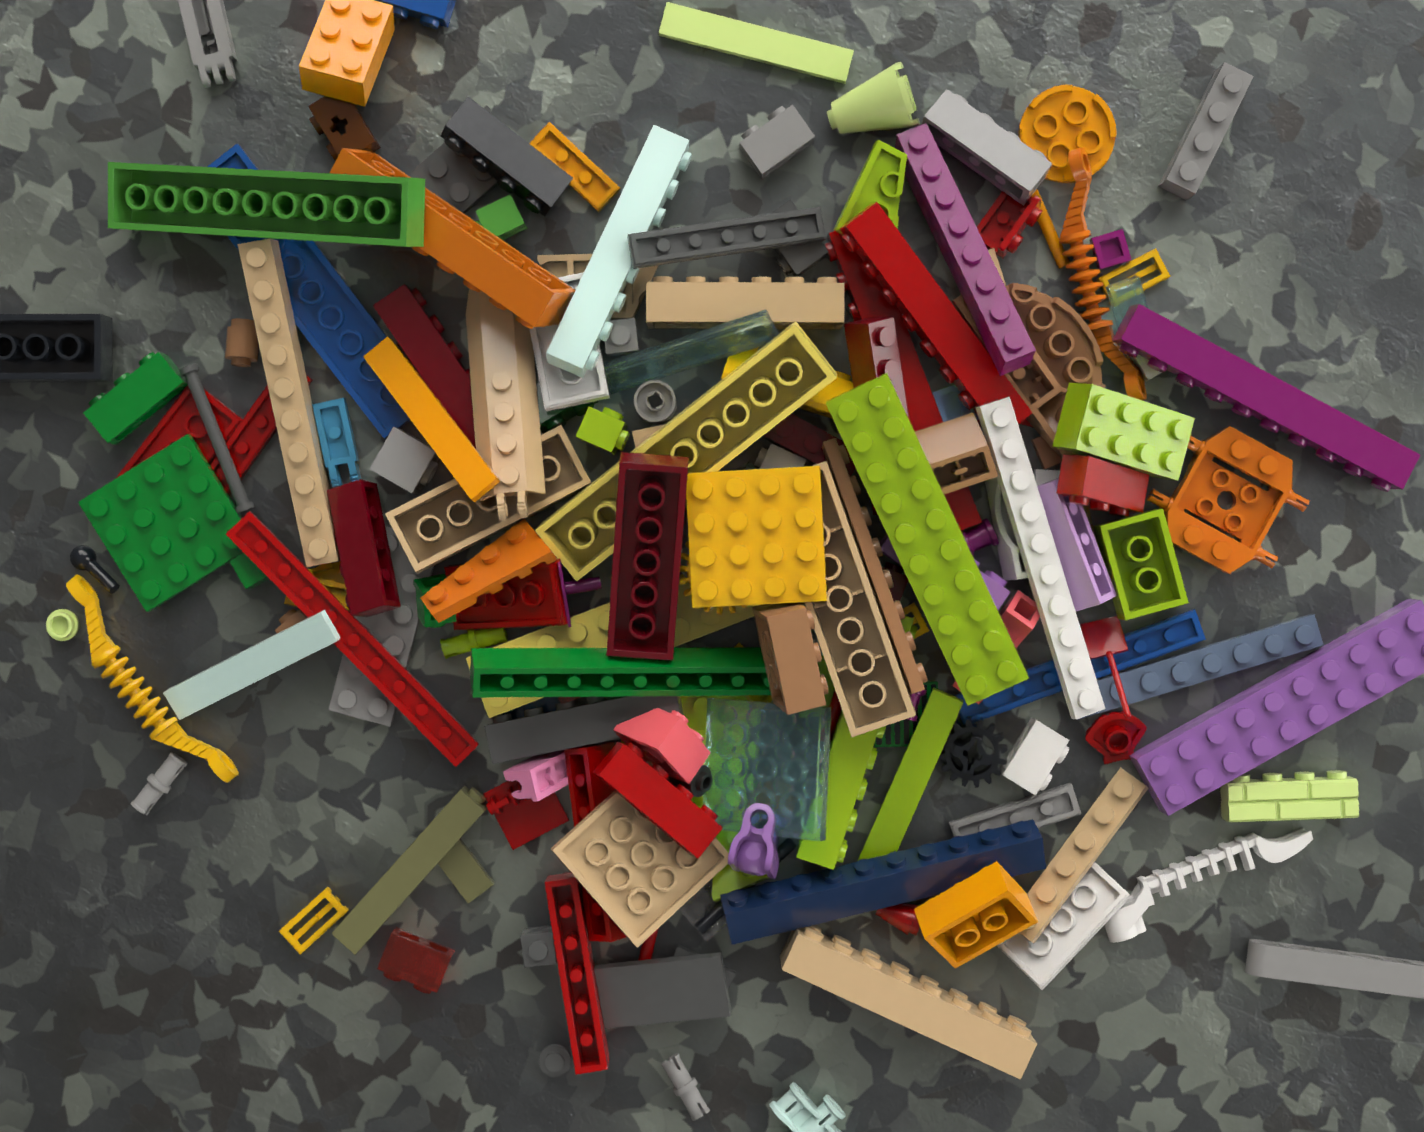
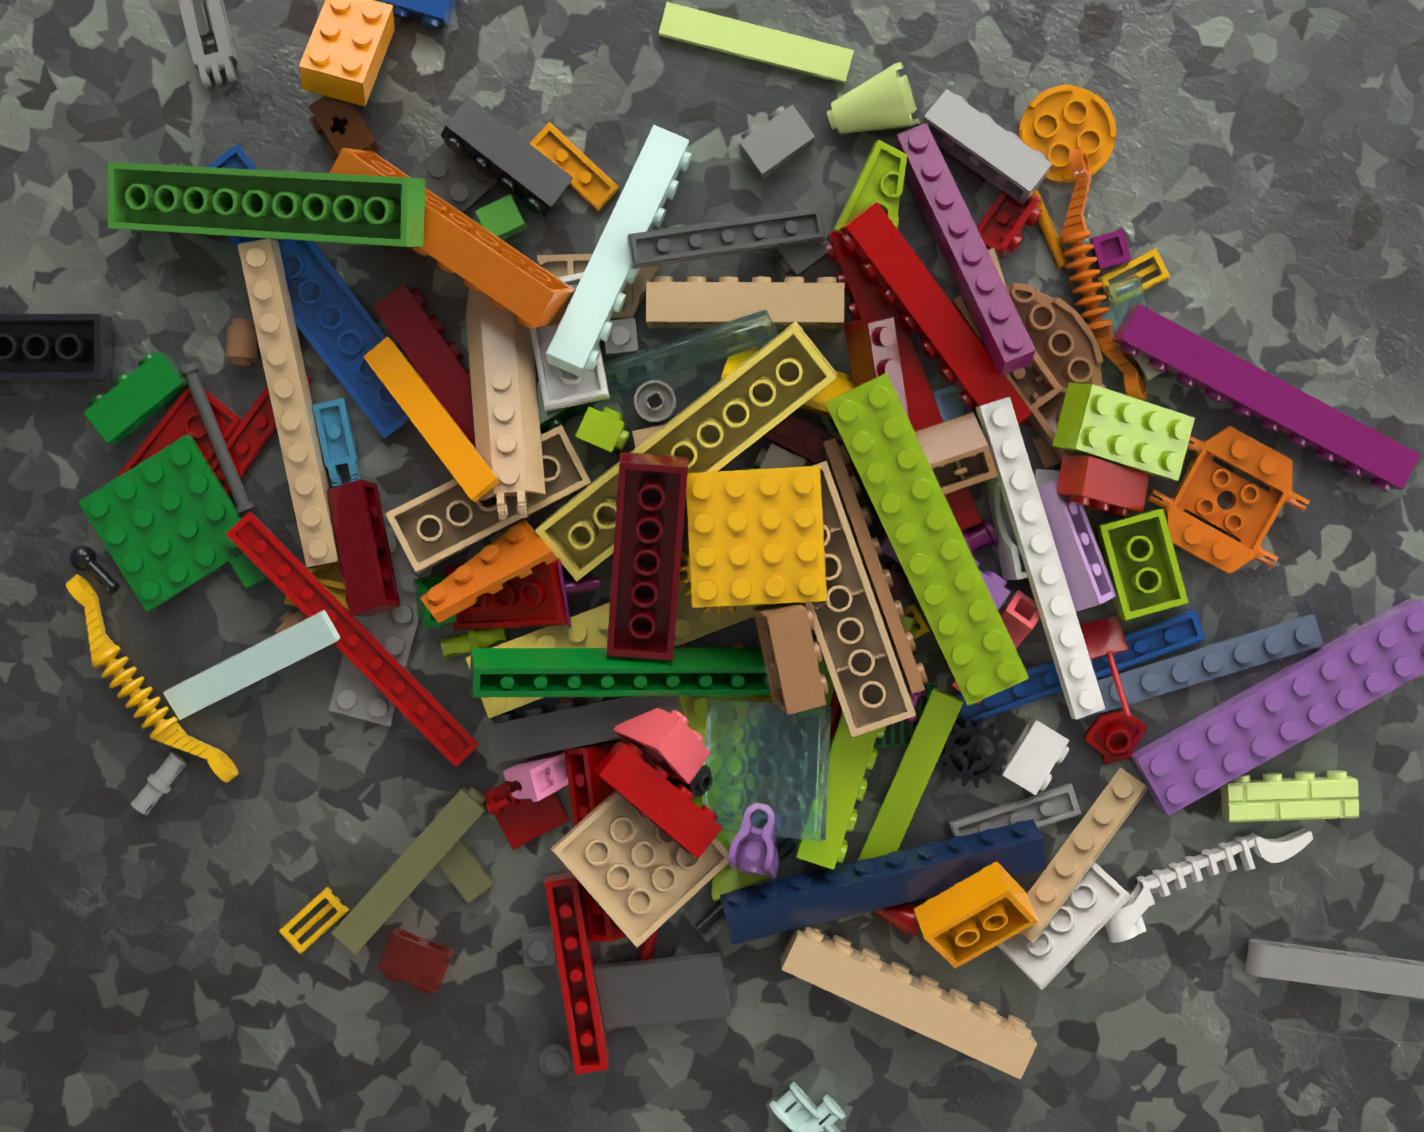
yellowish green plate [46,609,79,641] -> none
light grey head [370,426,440,494] -> none
light grey pin [661,1053,710,1121] -> none
light grey brick [1158,62,1254,201] -> none

